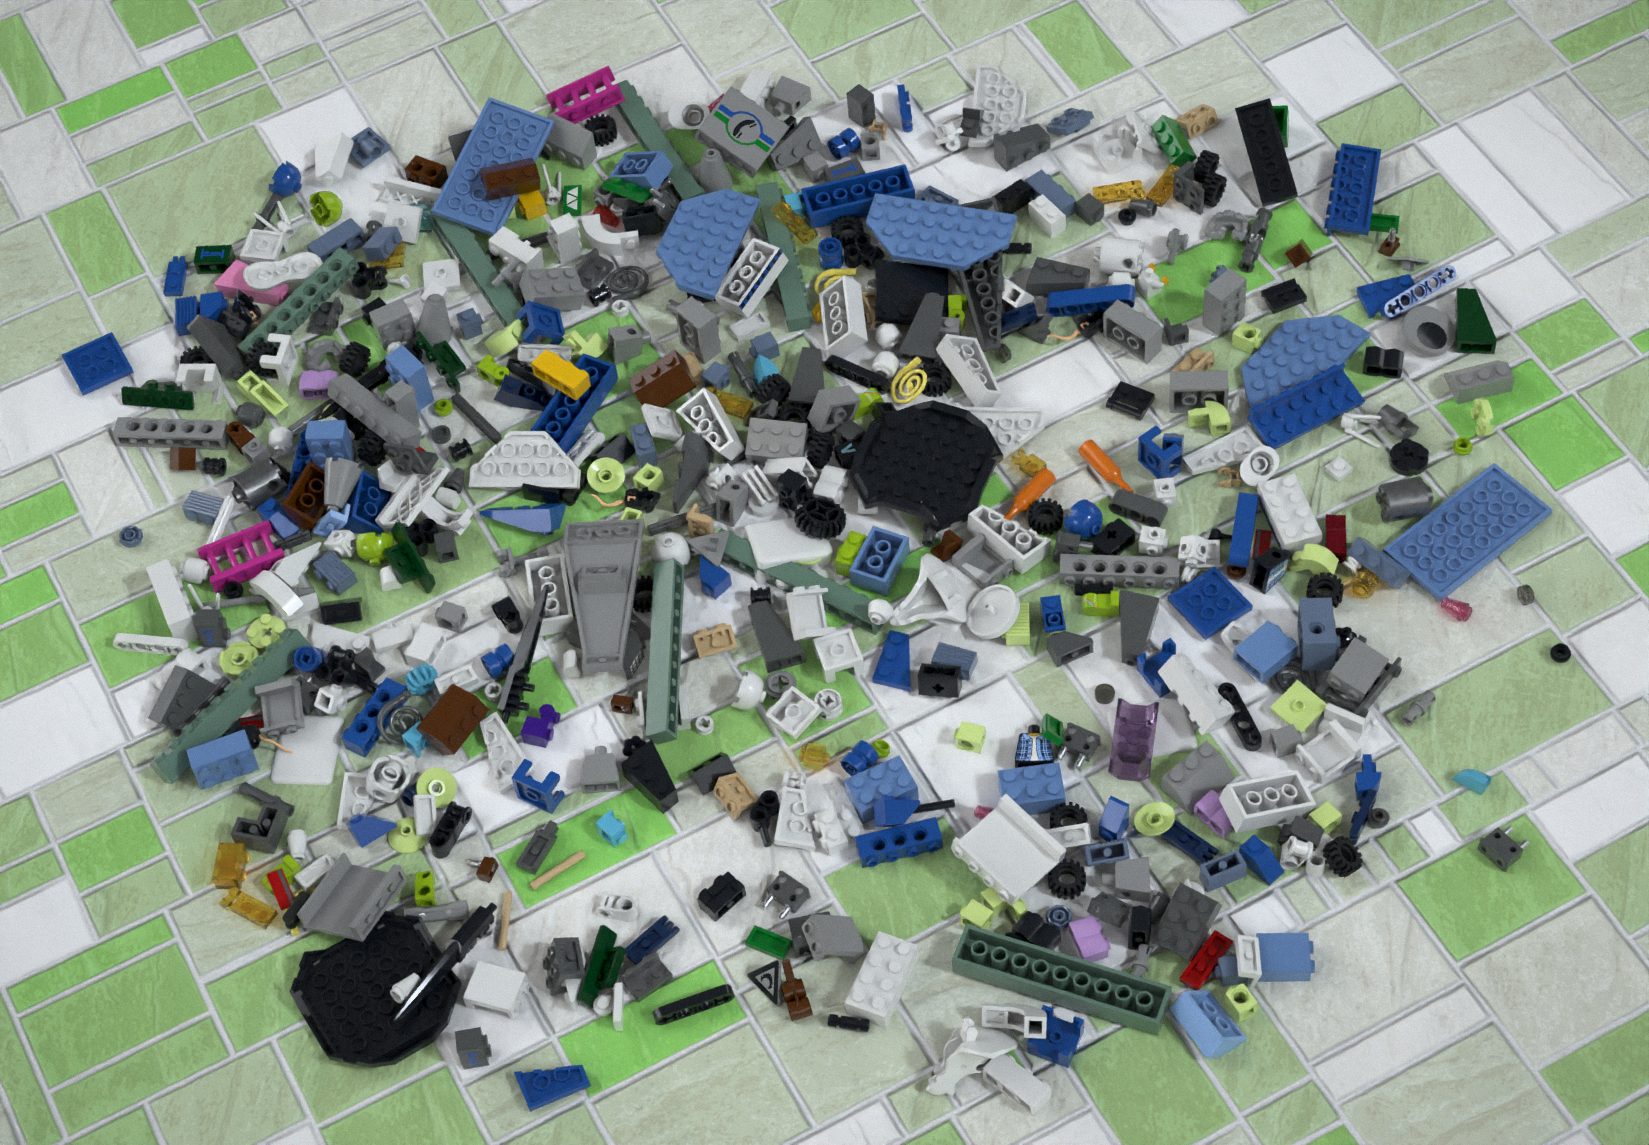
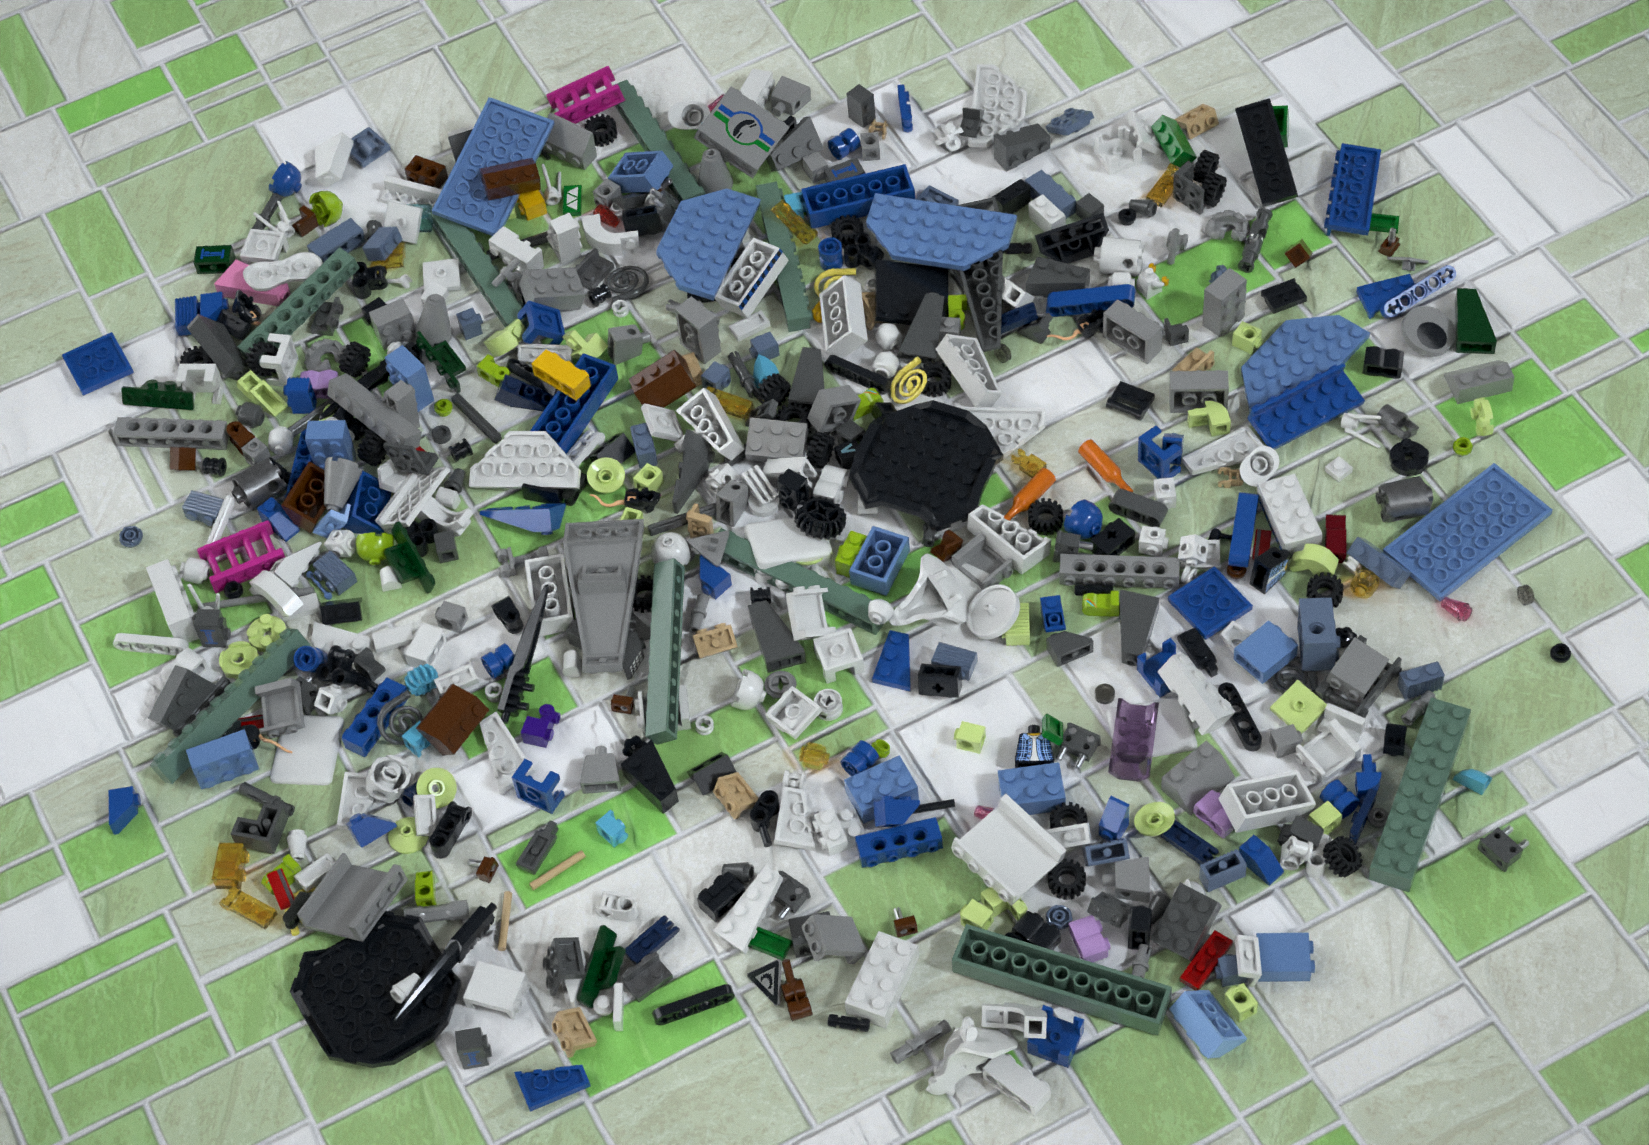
blue hinge [163,256,188,297] -> none
black axle [274,530,312,551] -> none
green plate [602,177,654,203] -> none
clear yellow plate [1092,180,1146,204] -> none
none -> blue slope [108,786,141,835]
none -> blue brick [283,377,317,414]
none -> reddish brown panel [292,205,319,237]
none -> medium blue hinge [306,571,332,600]
none -> tan bracket [552,1007,597,1058]
none -> light grey pin [688,593,710,634]
none -> white wing [714,866,783,955]
none -> dark grey cone [722,862,754,883]
none -> light grey pin [890,1019,952,1065]
none -> reddish brown piece [893,907,918,938]
none -> black wedge [1035,213,1109,264]
none -> black hinge [1177,627,1218,678]
none -> blue wheel [1320,779,1360,819]
none -> sand green brick [1368,697,1471,892]
none -> black bracket [1383,723,1407,756]
none -> sand blue brick [1397,661,1445,700]

